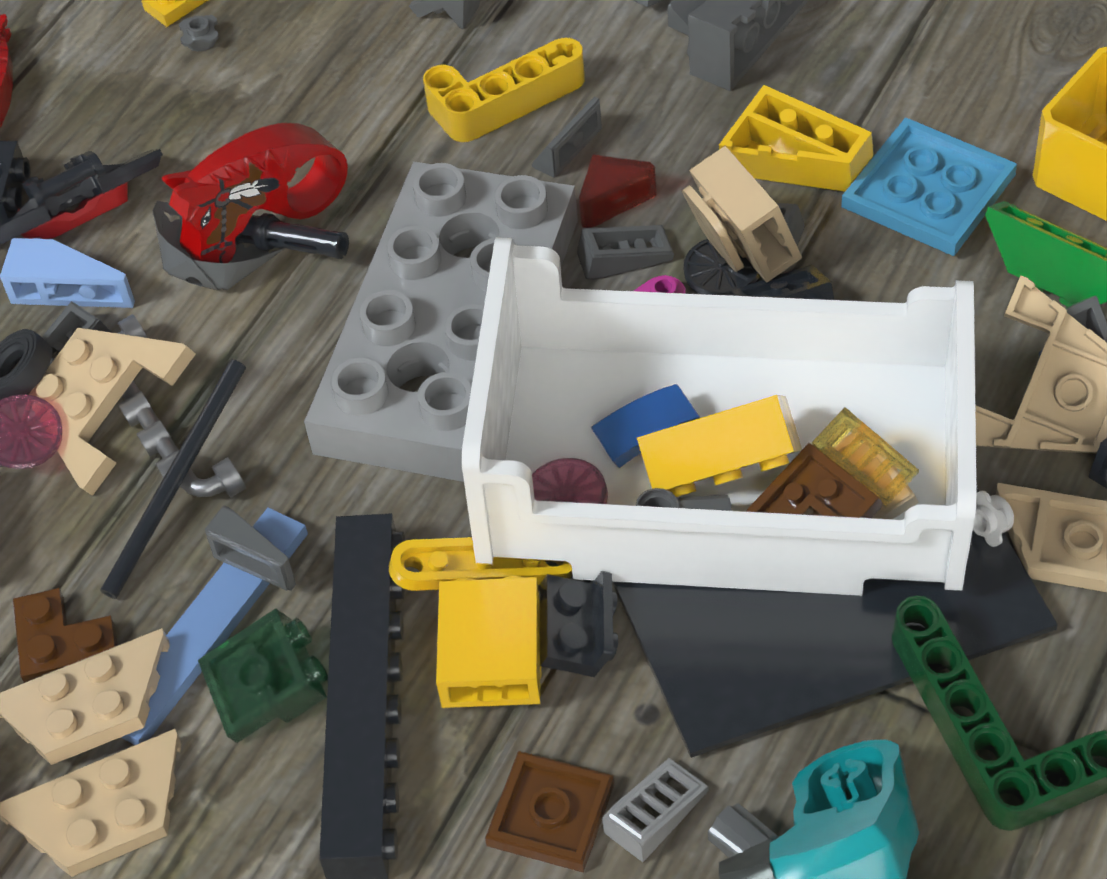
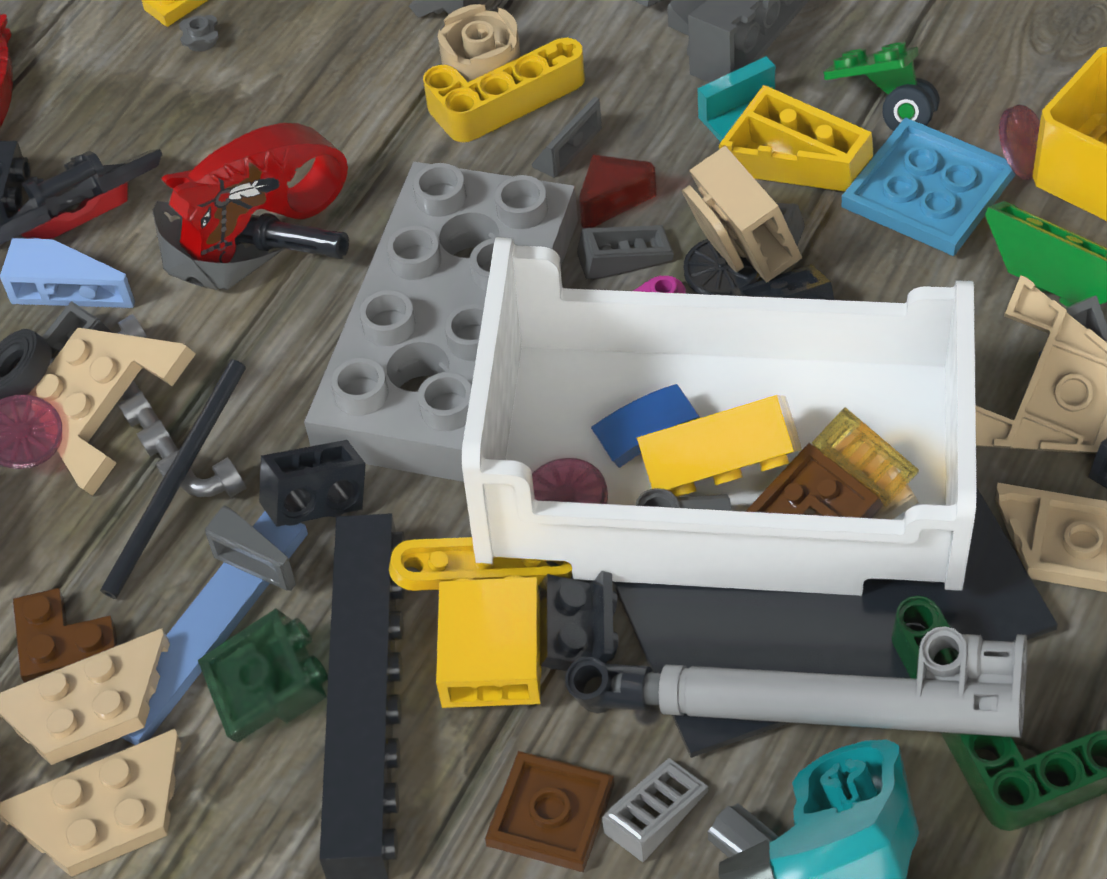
white plate [973,491,1014,547] -> none
none -> black brick [259,440,366,527]
none -> tan brick [438,4,521,82]
none -> light grey piece [565,626,1027,737]
none -> teal panel [697,56,776,142]
none -> green plate [823,42,940,131]
none -> clear pink wheel [999,105,1040,180]

